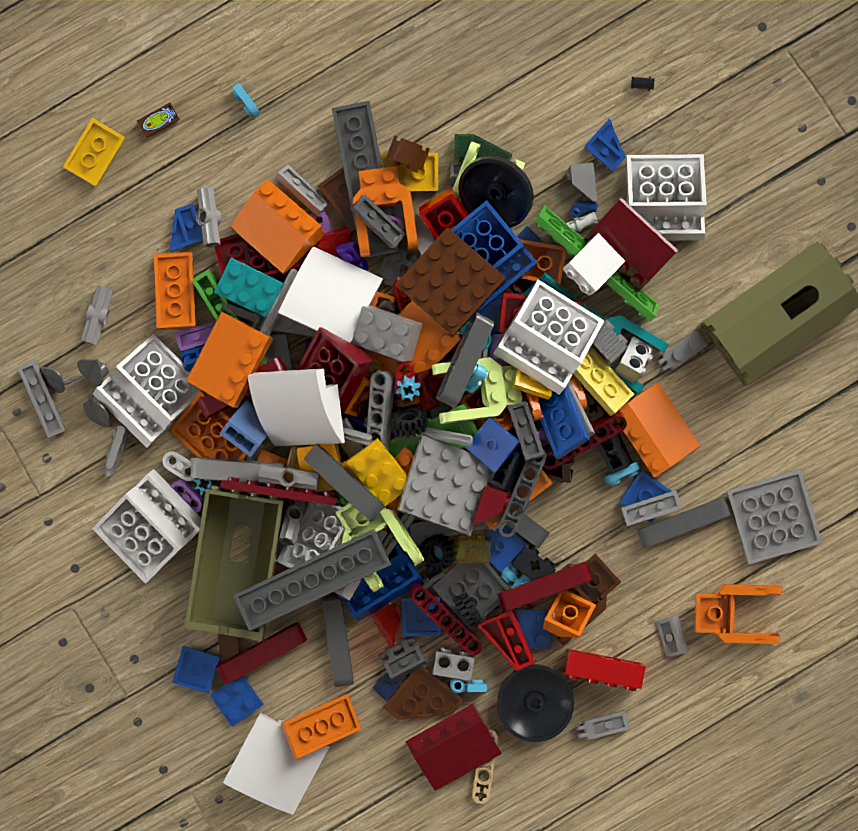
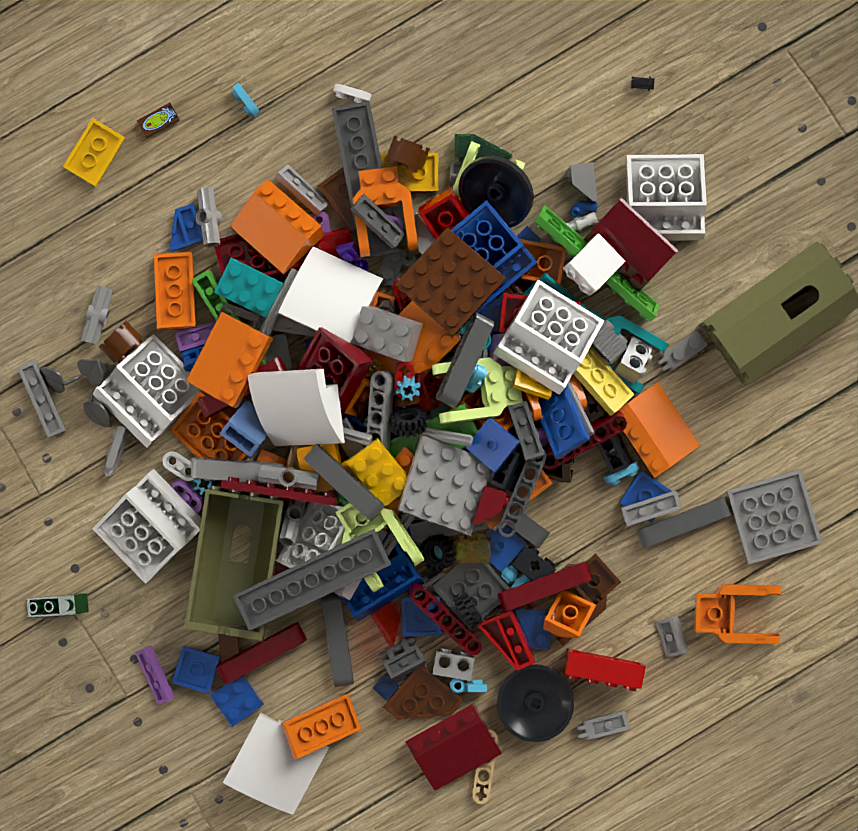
blue wing [584,119,626,172] -> none
none -> dark green slope [26,593,89,618]
none -> reddish brown brick [98,320,143,364]
none -> medium lavender plate [135,645,174,705]
none -> white plate [333,84,372,103]

